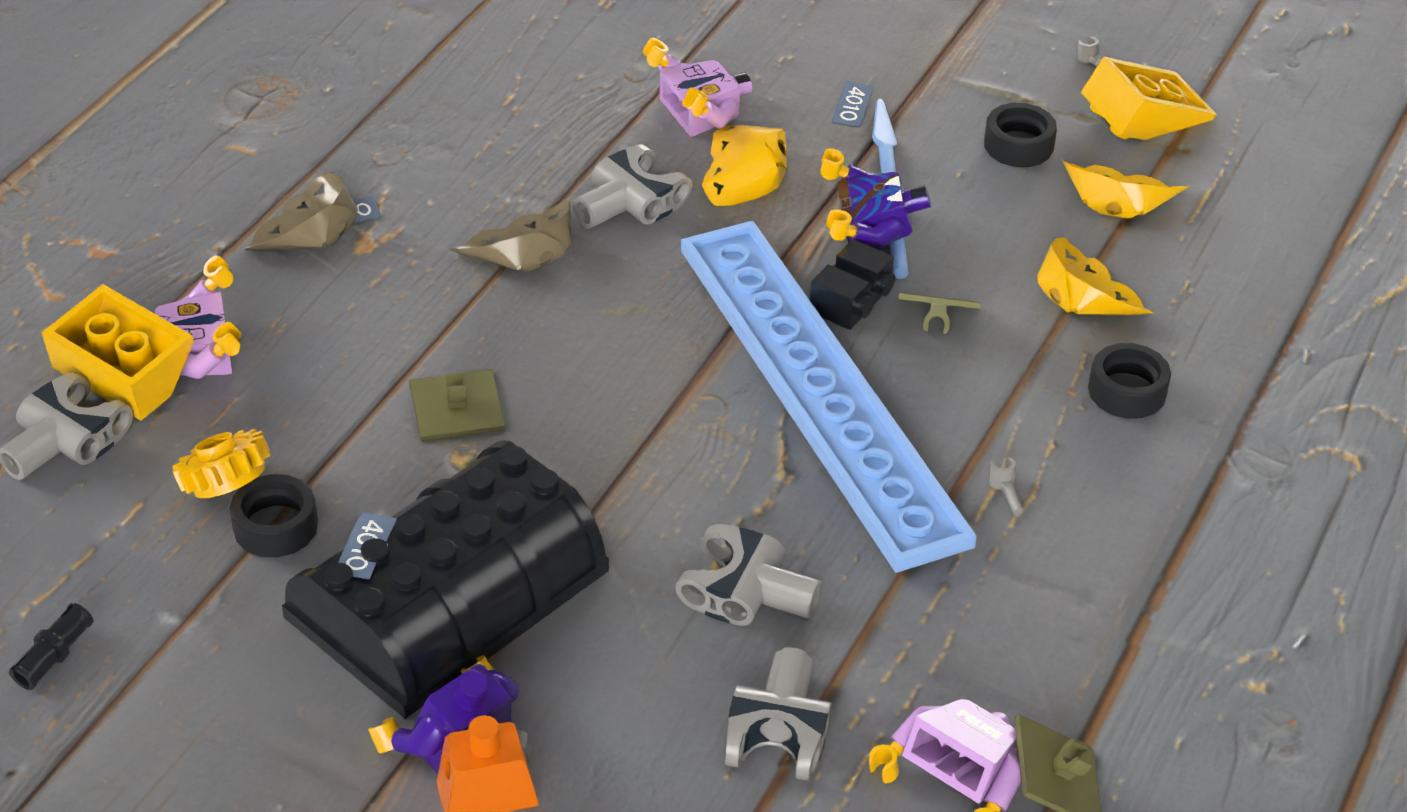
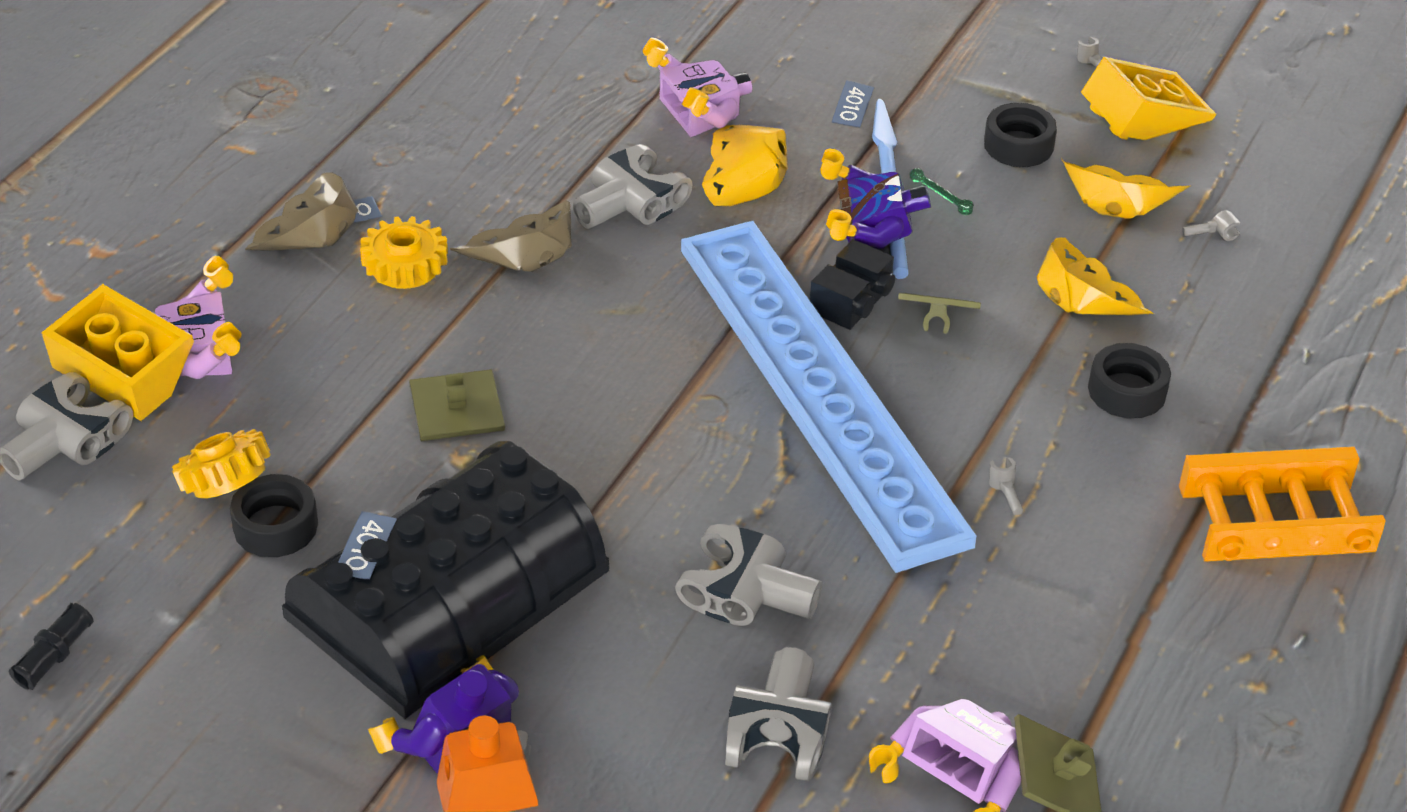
none -> yellow gear [360,216,448,289]
none -> clear green hinge [910,168,974,215]
none -> light orange fence [1179,447,1386,562]
none -> light grey hand [1182,210,1240,241]

